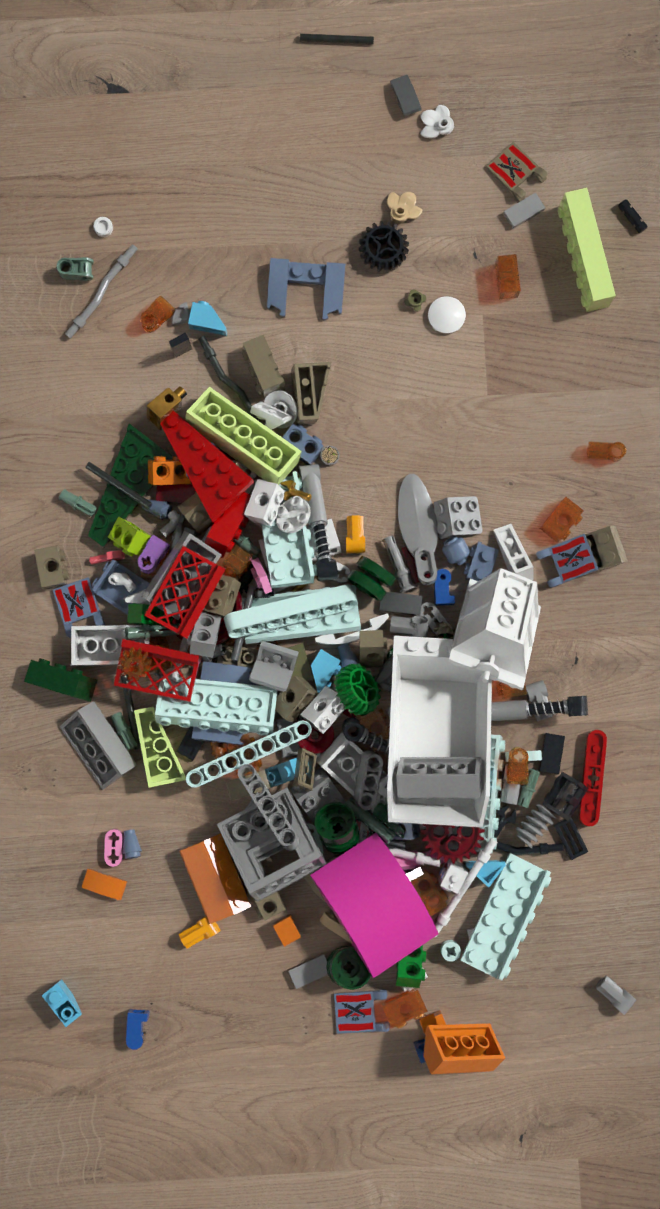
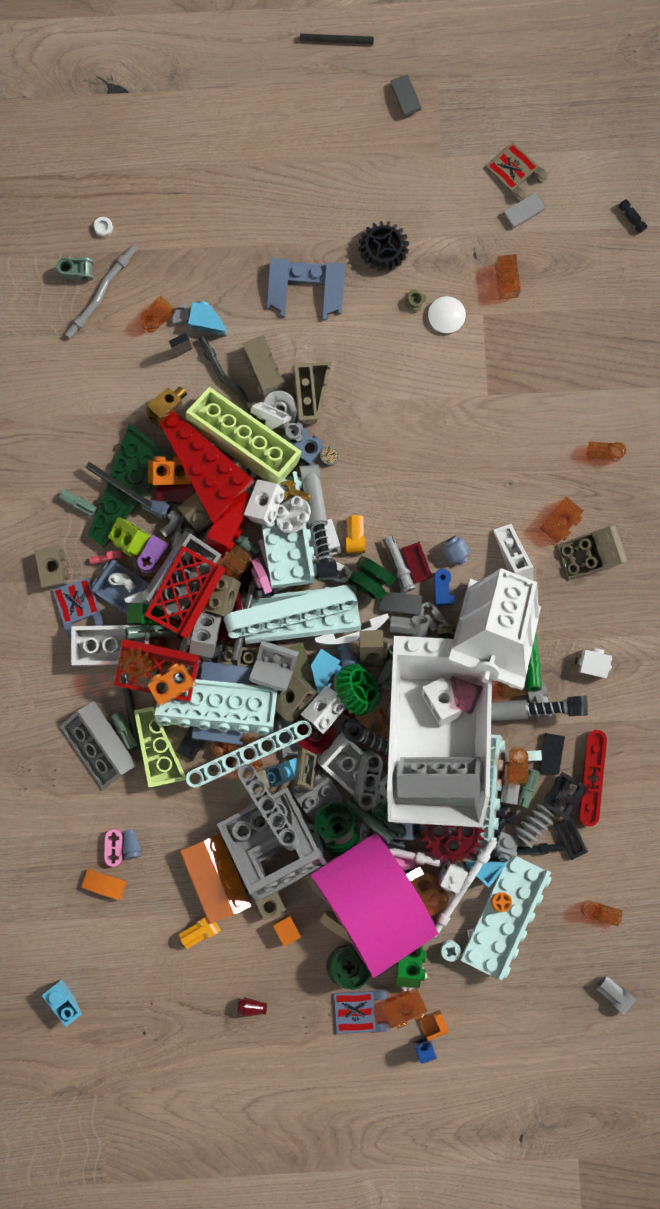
dark green wedge [24,658,98,702] -> none
blue leg [126,1009,150,1050] -> none
light grey tile [288,954,328,989] -> none
tan plate [387,192,422,224] -> none
light grey plant [398,474,438,585] -> none
white plate [420,105,454,138] -> none
orange slope [423,1023,505,1074] -> none
light grey bracket [434,496,483,540] -> none
sand blue bracket [463,541,499,581] -> none
flag [536,534,599,588] -> none
yellowish green brick [558,188,616,312] -> none
none -> orange brick [147,663,196,706]
none -> dark red cone [238,997,267,1017]
none -> light grey plate [284,422,303,442]
none -> white brick [421,677,463,727]
none -> clear pink slope [450,676,483,714]
none -> orange wheel [490,892,512,912]
none -> light grey bracket [494,832,520,862]
none -> green axle [525,633,542,692]
none -> white head [578,648,612,678]
none -> clear orange piece [581,900,622,927]

